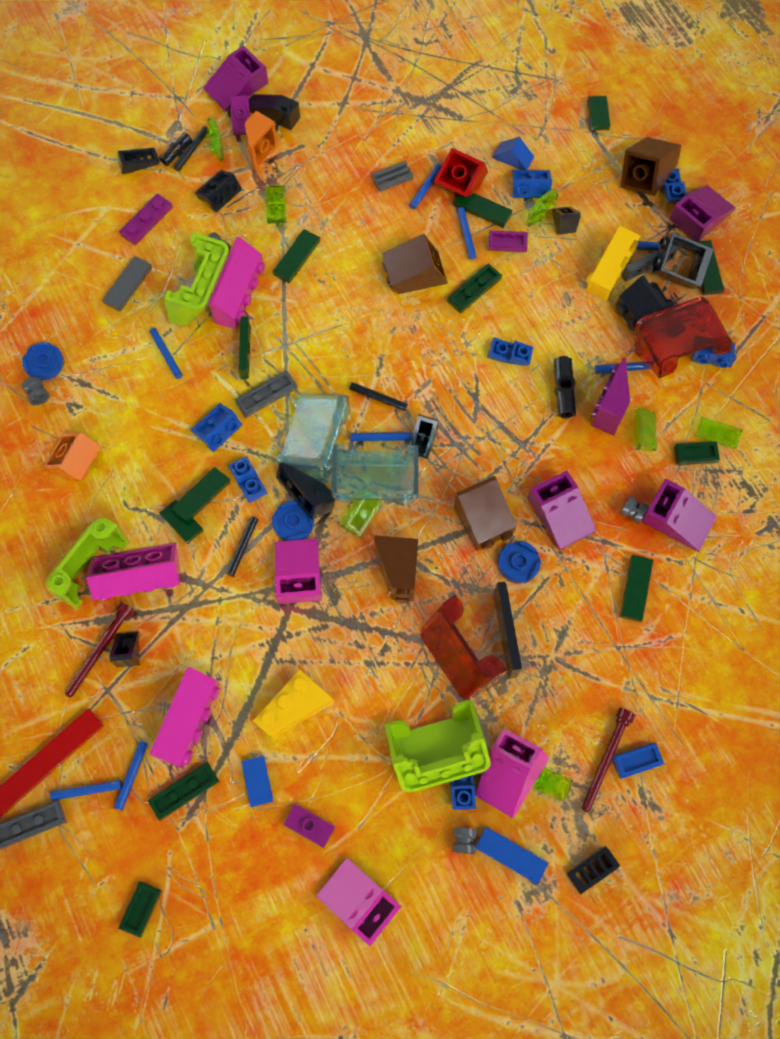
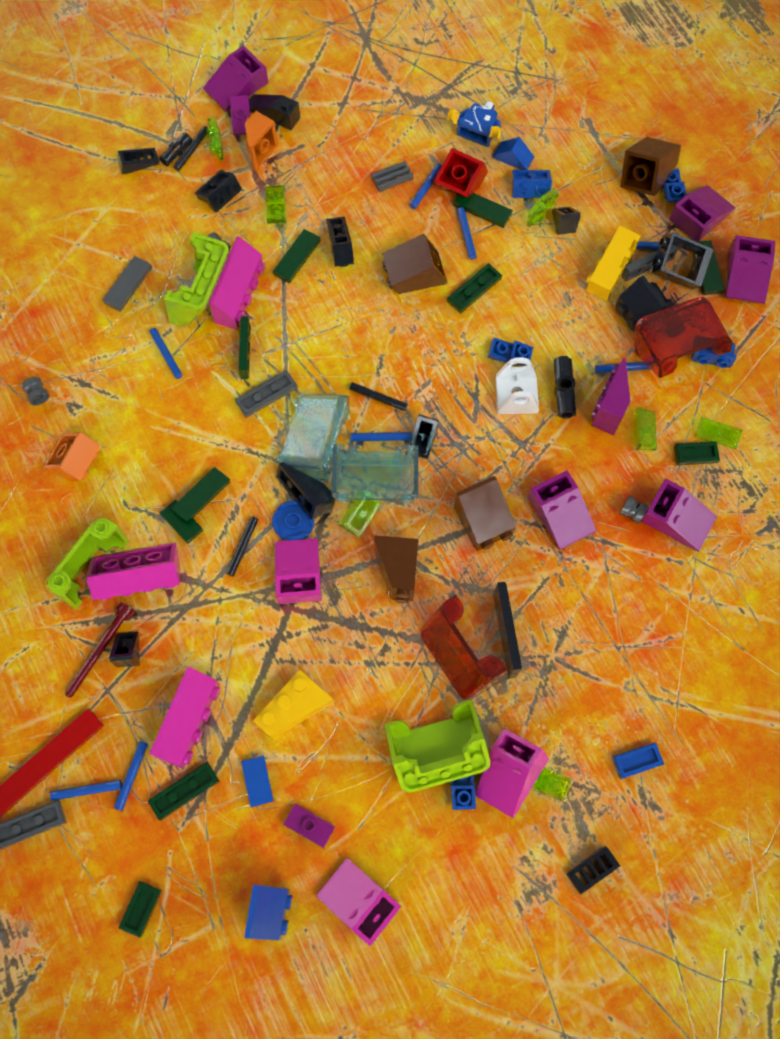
blue tile [22,342,64,381] -> none
magenta plate [119,193,173,246] -> none
blue bracket [191,403,242,452] -> none
blue slope [228,456,268,503] -> none
dark grey wheel [452,827,477,854] -> none
blue tile [475,827,549,885] -> none
magenta plate [488,230,528,253] -> none
blue tile [498,541,541,584] -> none
dark red piece [582,708,636,813] -> none
dark green tile [587,96,610,130] -> none
dark green tile [620,555,653,622] -> none
none -> blue slope [244,885,293,940]
none -> black slope [326,216,354,267]
none -> blue torso [446,101,502,148]
none -> white hose [495,358,539,414]
none -> magenta slope [725,235,775,304]

